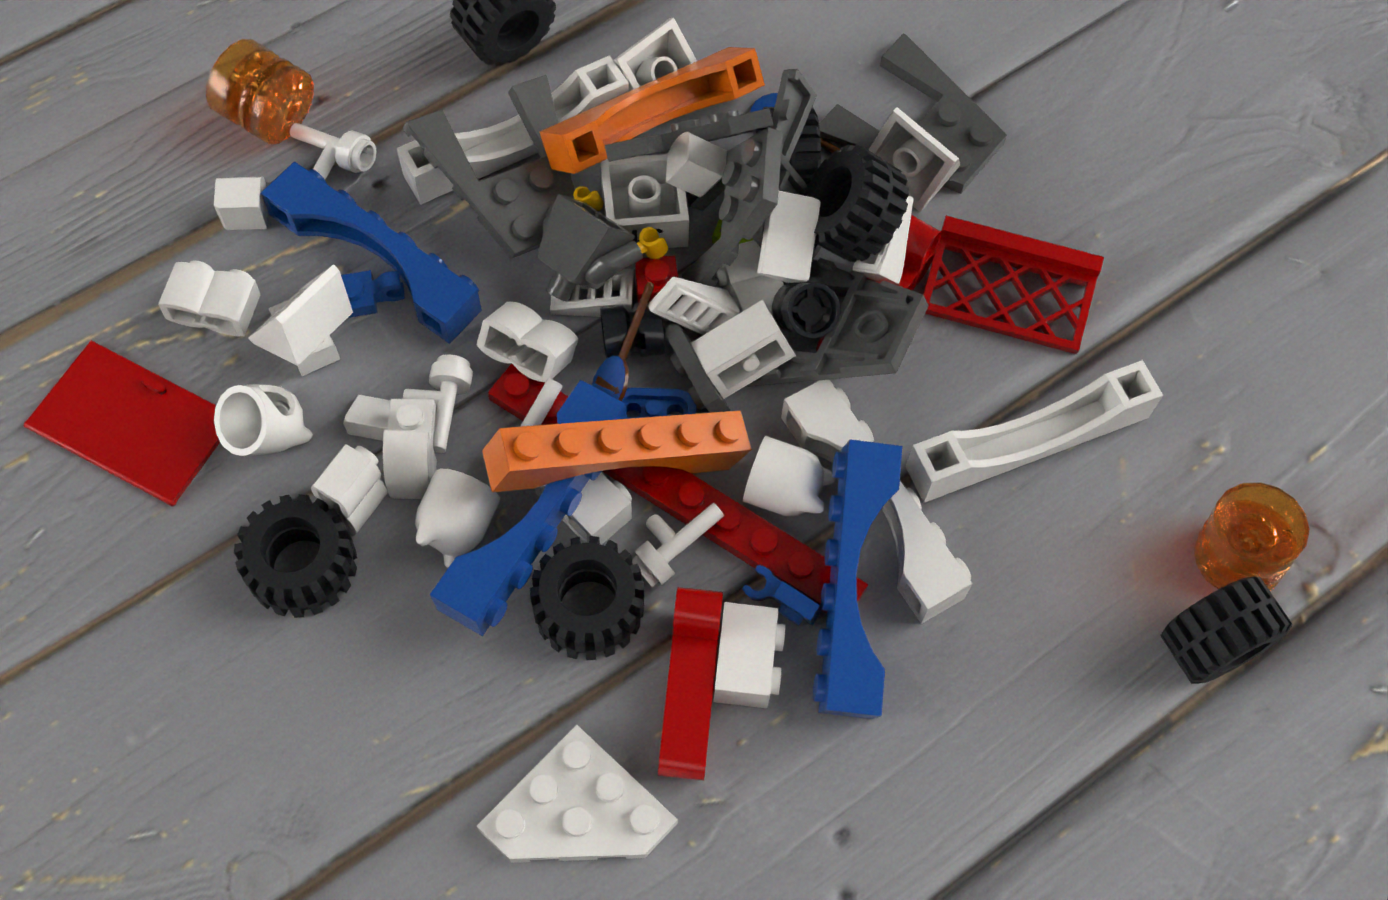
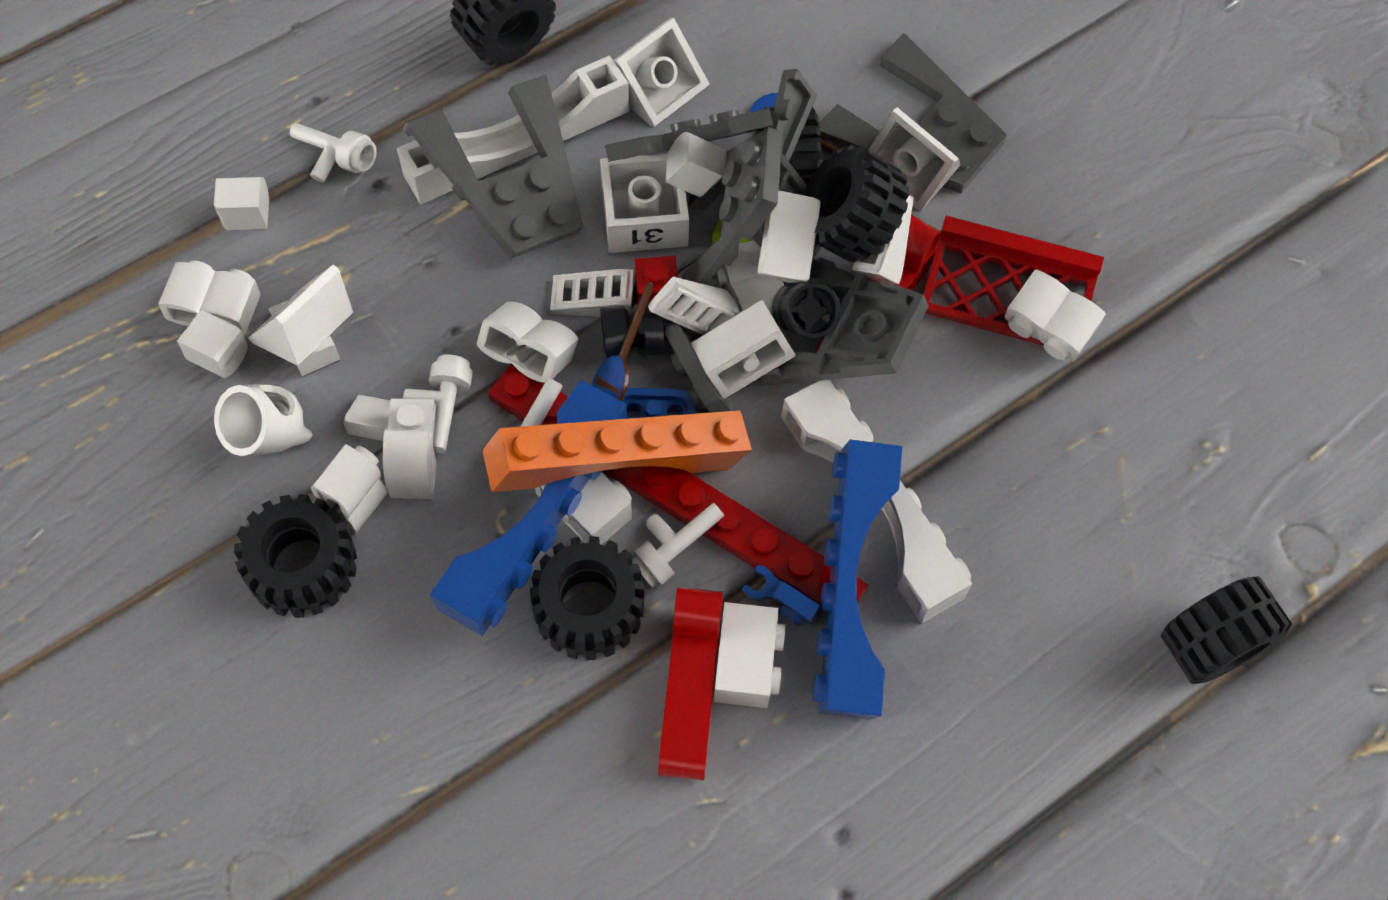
red container [24,340,220,507] -> none
clear orange wheel [206,39,314,144] -> none
blue arch [261,161,482,344] -> none
blue plate [341,270,405,318] -> none
white piece [415,468,500,568] -> none
white plate [477,725,678,863] -> none
dark grey torso [538,186,668,301] -> none
orange arch [539,47,765,174] -> none
white piece [743,436,835,517] -> none
white arch [905,360,1163,503] -> none
clear orange wheel [1193,482,1310,591] -> none
none -> white piece [177,309,248,378]
none -> white brick [1004,269,1106,362]

